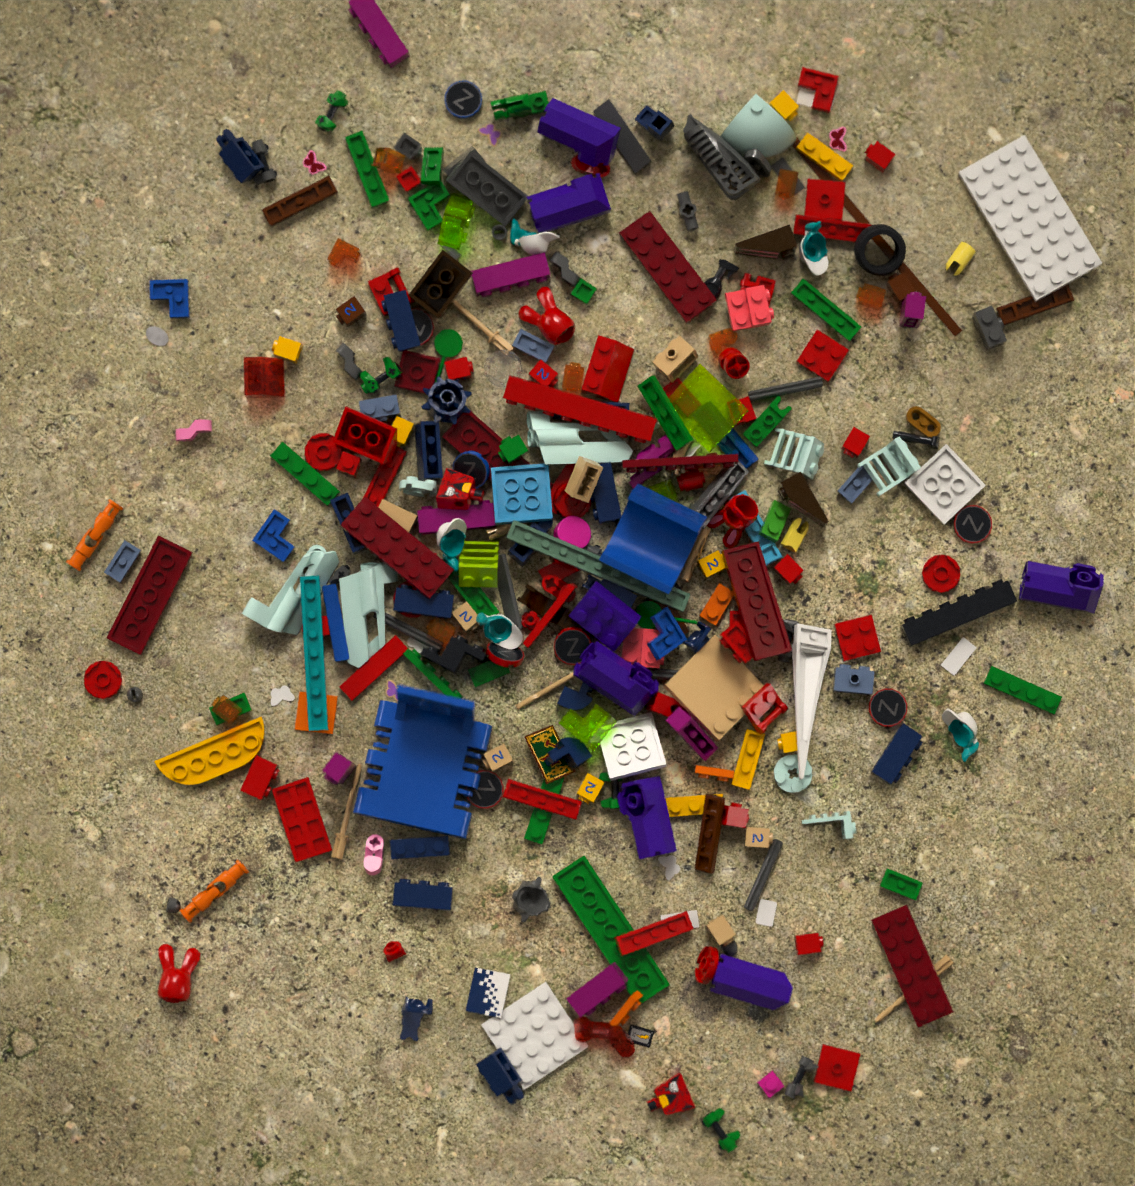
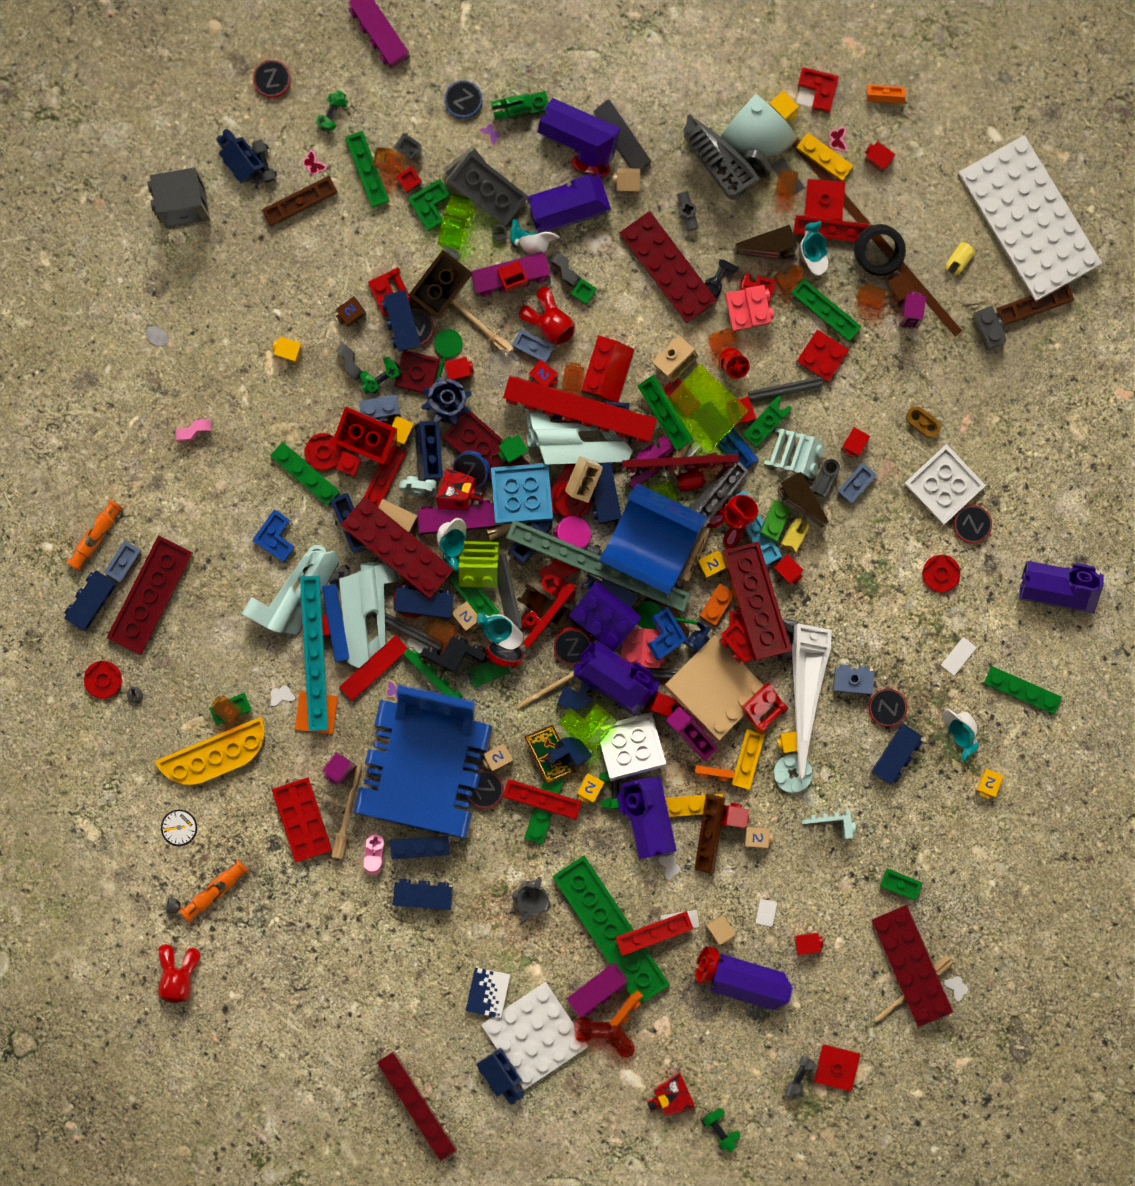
blue plate [149,279,190,318] -> none
red brick [240,755,280,800] -> none
clear red slope [244,357,285,398] -> none
clear orange piece [327,238,361,268] -> none
red plate [383,941,406,962] -> none
dark blue hair [400,996,433,1041] -> none
green plate [420,147,444,185] -> none
sticker [626,1024,654,1047] -> none
dark blue brick [635,105,675,141] -> none
dark grey hinge [721,940,738,956] -> none
dark grey axle [744,839,783,911] -> none
dark pink plate [757,1070,784,1098] -> none
red plate [834,615,881,661] -> none
light aqua plate [857,436,921,497] -> none
black piece [893,431,940,449] -> none
black brick [900,579,1017,647] -> none
none -> dark blue brick [64,570,117,632]
none -> dark grey hose [147,167,210,228]
none -> white sticker [161,809,197,846]
none -> black tile [253,60,291,98]
none -> dark red brick [377,1051,457,1161]
none -> red piece [497,261,528,293]
none -> tan brick [613,168,640,191]
none -> clear orange leg [773,265,804,293]
none -> dark grey piece [811,459,840,497]
none -> orange plate [867,84,906,104]
none -> white sticker [944,977,968,1002]
none -> yellow brick [976,769,1004,799]

